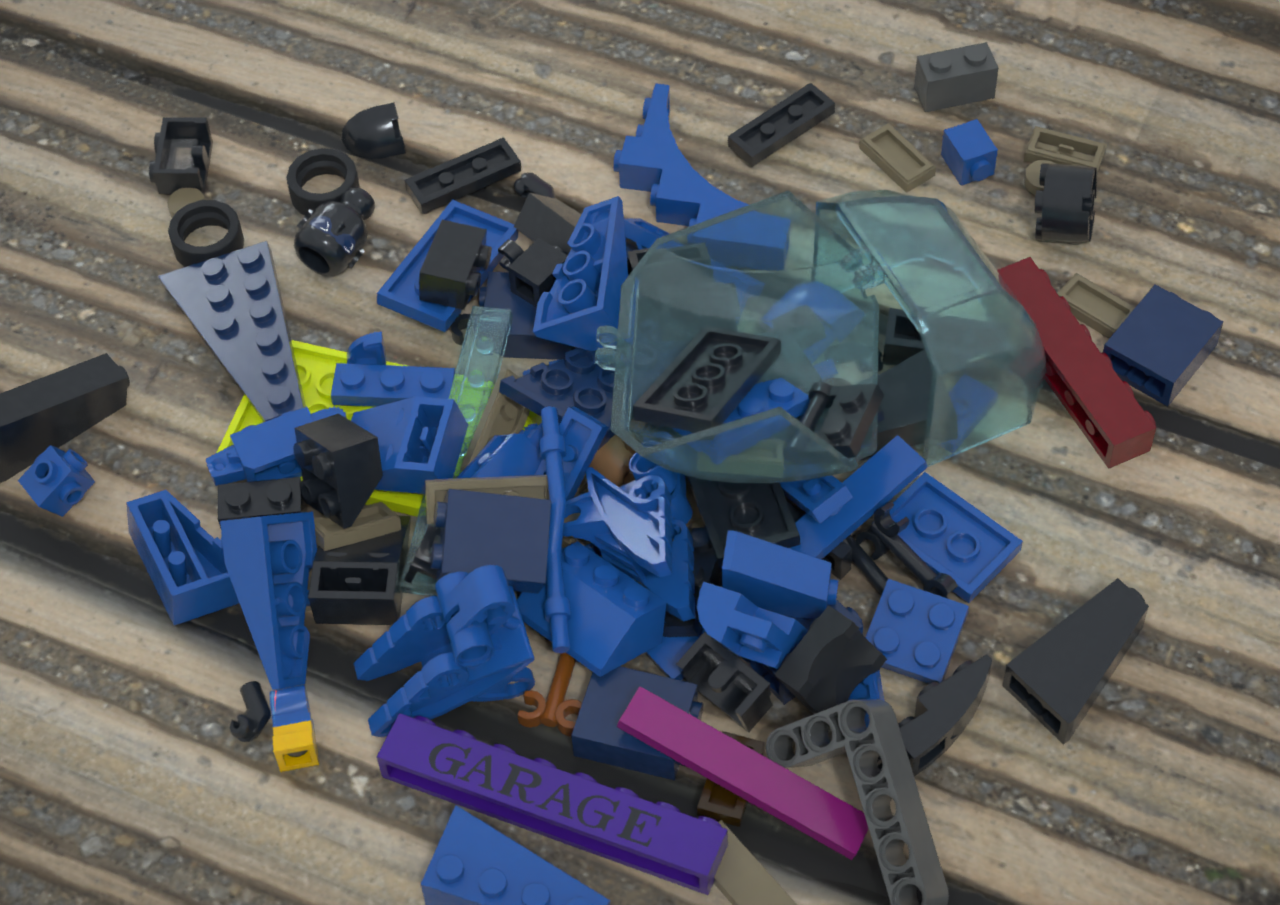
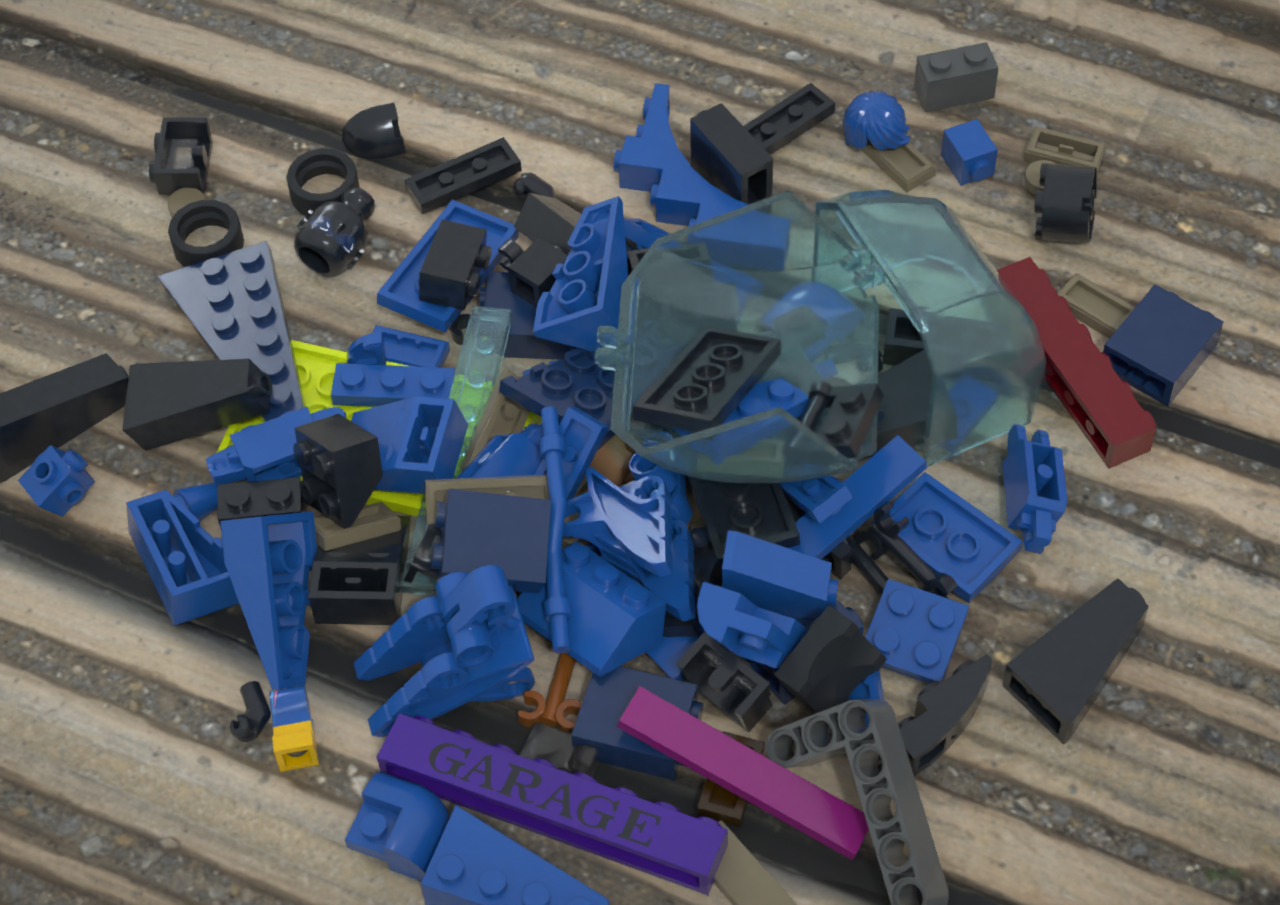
none -> black slope [122,359,273,451]
none -> blue cone [173,482,218,521]
none -> blue brick [345,771,450,882]
none -> blue plate [372,325,450,368]
none -> clear smoke plate [520,722,600,779]
none -> black brick [690,103,773,211]
none -> blue hair [842,90,910,151]
none -> blue hinge [1002,424,1068,554]

